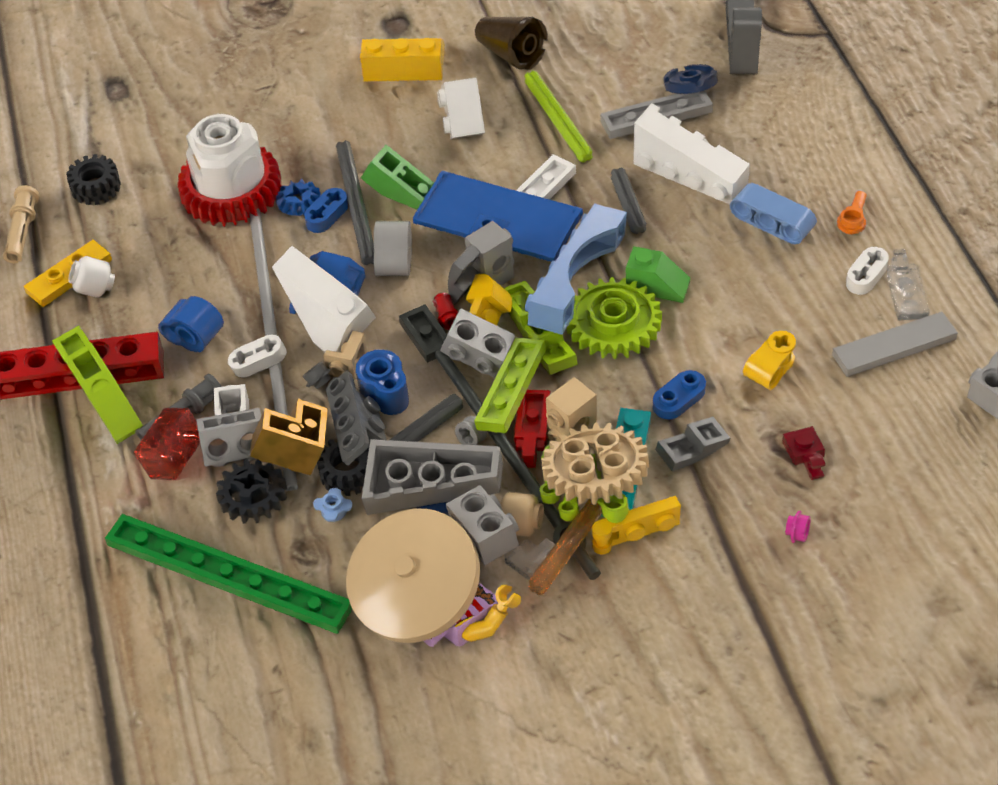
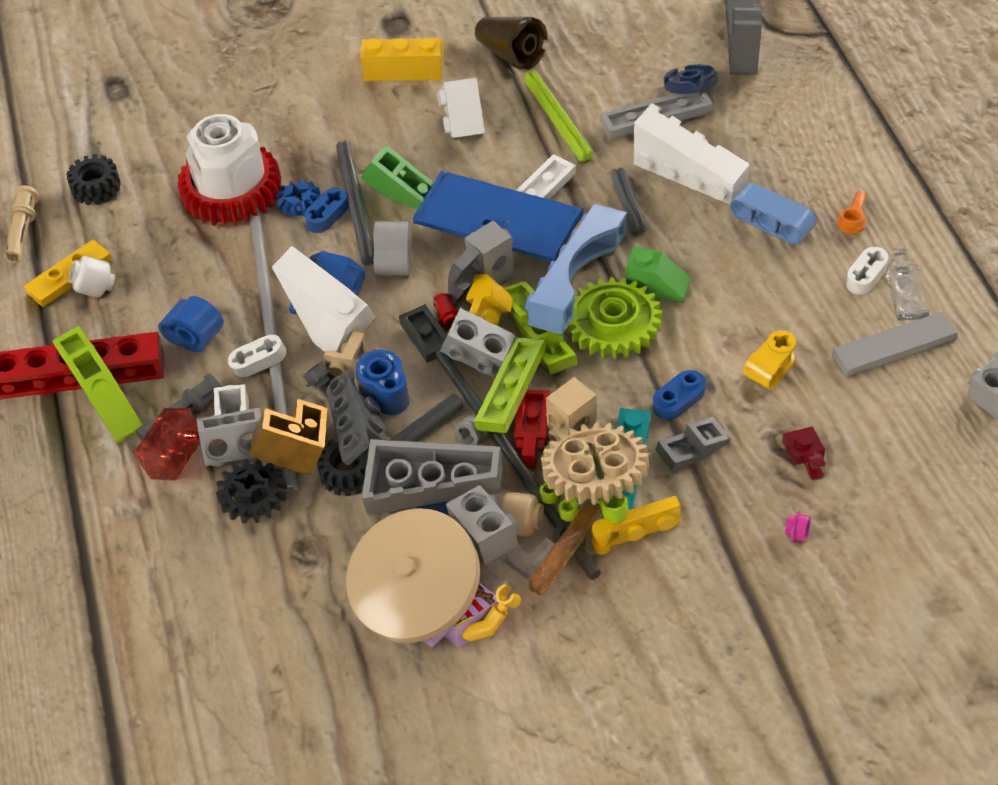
green plate [105,514,352,634] -> none
light blue plate [313,488,352,522] -> none

